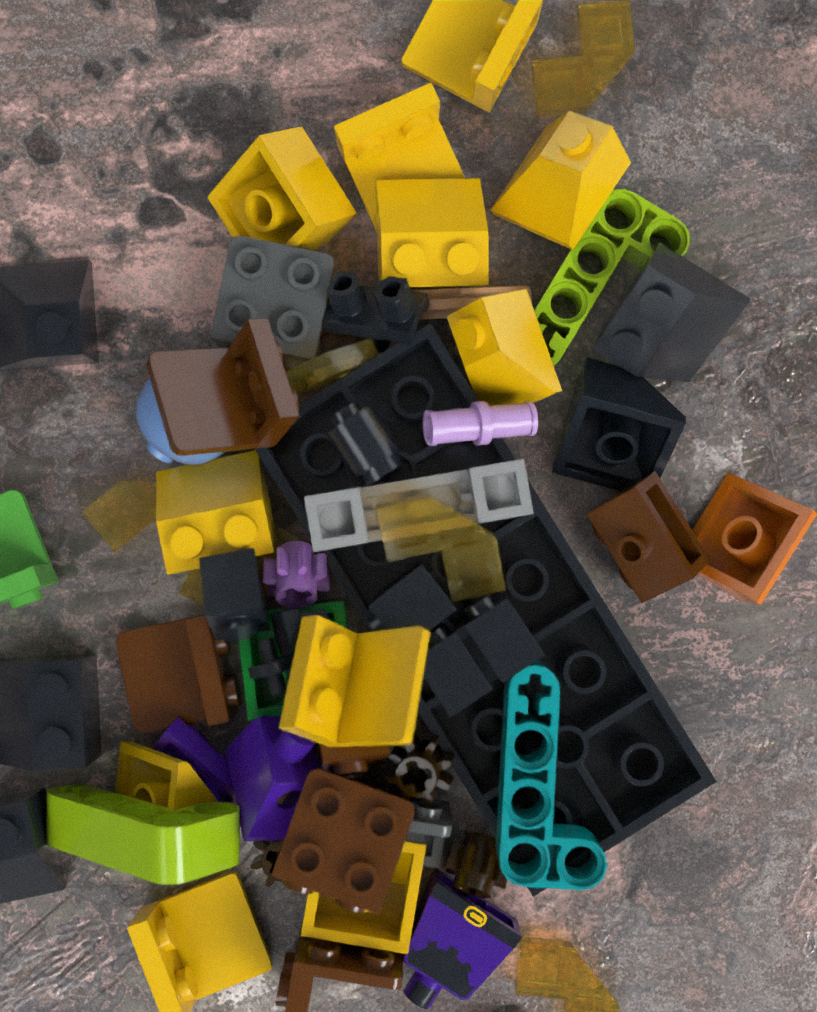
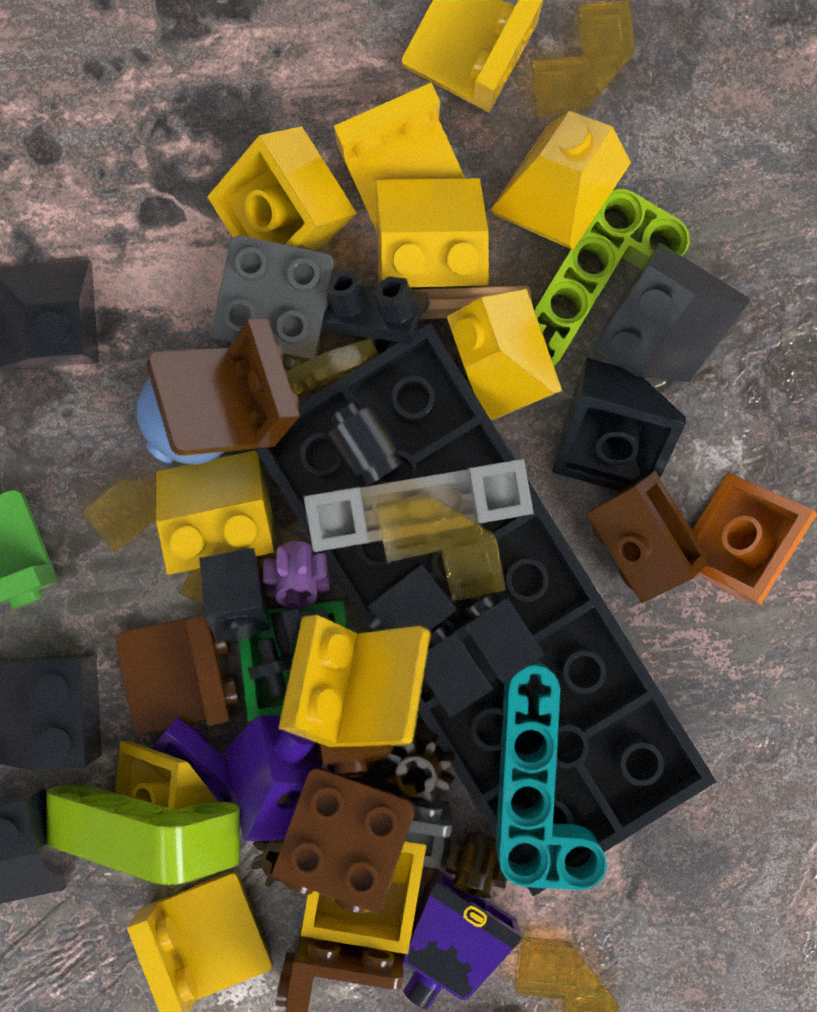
lavender pin [423,401,538,446] -> none

